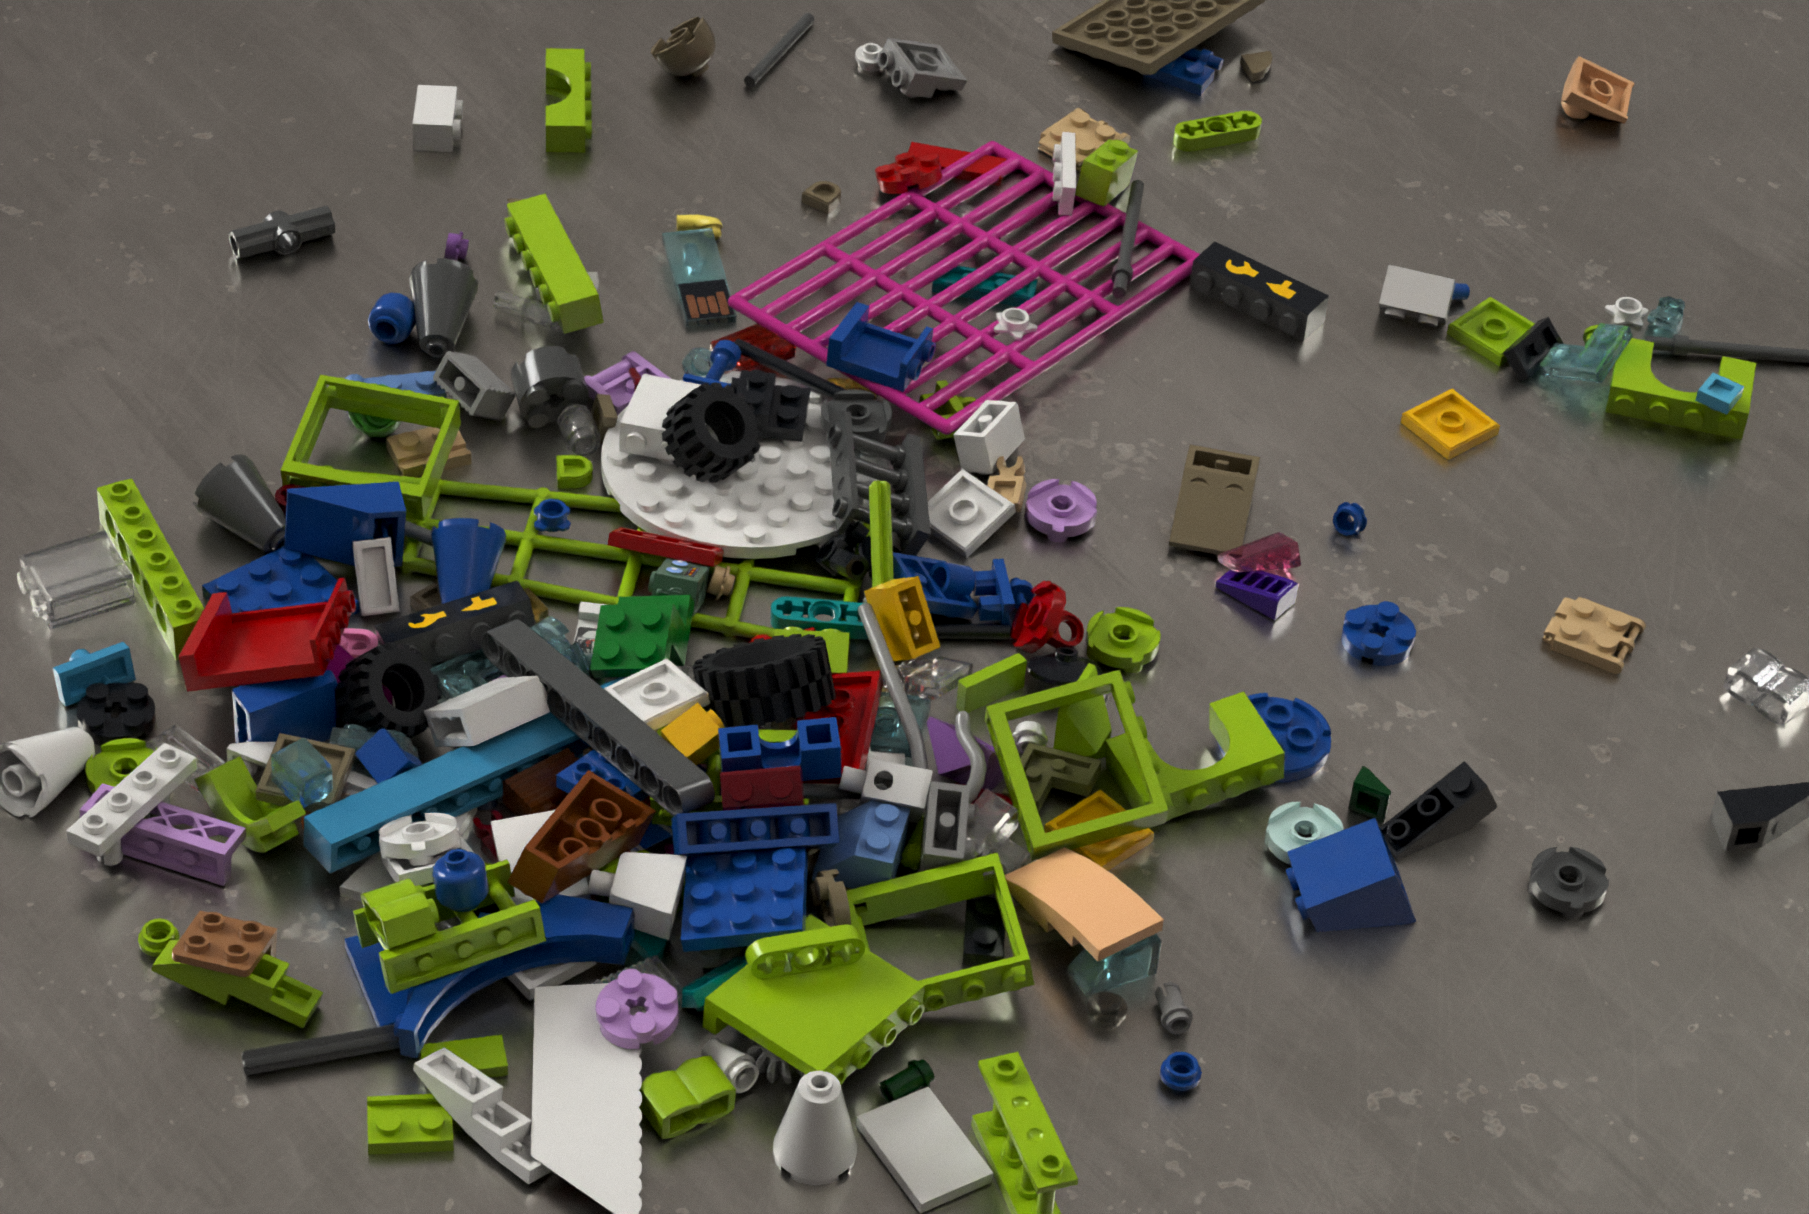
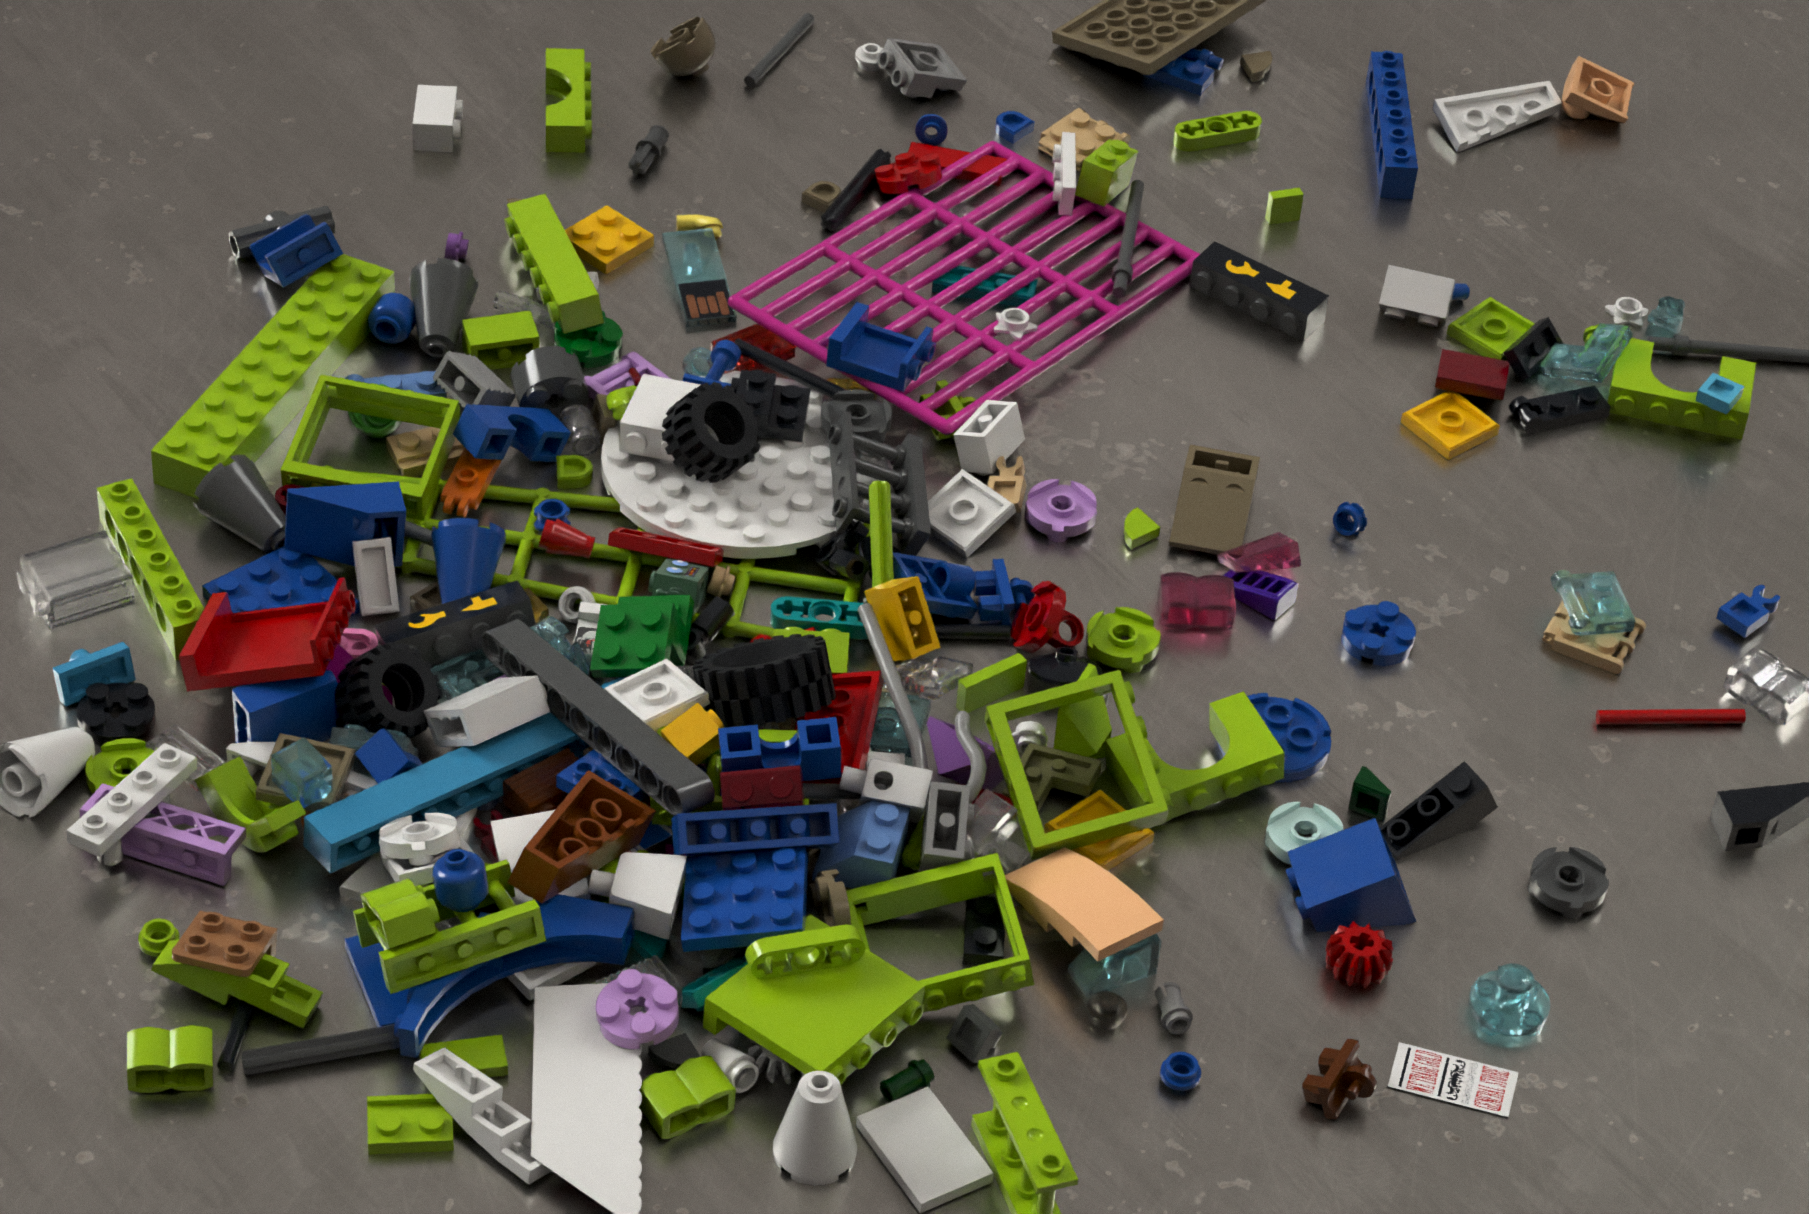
none -> lime brick [127,1025,213,1093]
none -> lime brick [151,254,395,499]
none -> black bar [217,999,255,1072]
none -> blue panel [249,214,343,288]
none -> orange hinge [441,447,502,518]
none -> blue arch [453,404,571,462]
none -> lime brick [462,311,540,370]
none -> red cone [539,518,596,558]
none -> green plate [554,311,623,368]
none -> white plate [558,586,595,624]
none -> yellow plate [565,205,654,274]
none -> lime arm [606,385,637,421]
none -> dark grey axle [628,125,669,176]
none -> dark grey tile [648,1033,701,1069]
none -> black bar [685,596,735,664]
none -> black axle [820,149,891,231]
none -> blue plate [915,114,948,146]
none -> dark grey tile [946,1004,1003,1063]
none -> blue tile [995,111,1035,144]
none -> lime tile [1124,507,1160,549]
none -> clear pink brick [1157,572,1236,631]
none -> lime tile [1265,187,1304,225]
none -> reddish brown hips [1302,1038,1377,1120]
none -> red gear [1325,921,1393,989]
none -> blue brick [1366,51,1418,199]
none -> white sticker [1387,1042,1519,1117]
none -> white wing [1432,81,1562,153]
none -> dark red tile [1435,349,1509,401]
none -> clear light blue plate [1469,963,1550,1037]
none -> black plate [1509,385,1611,434]
none -> clear light blue plate [1550,570,1635,636]
none -> red bar [1596,709,1746,725]
none -> blue plate [1716,585,1780,638]

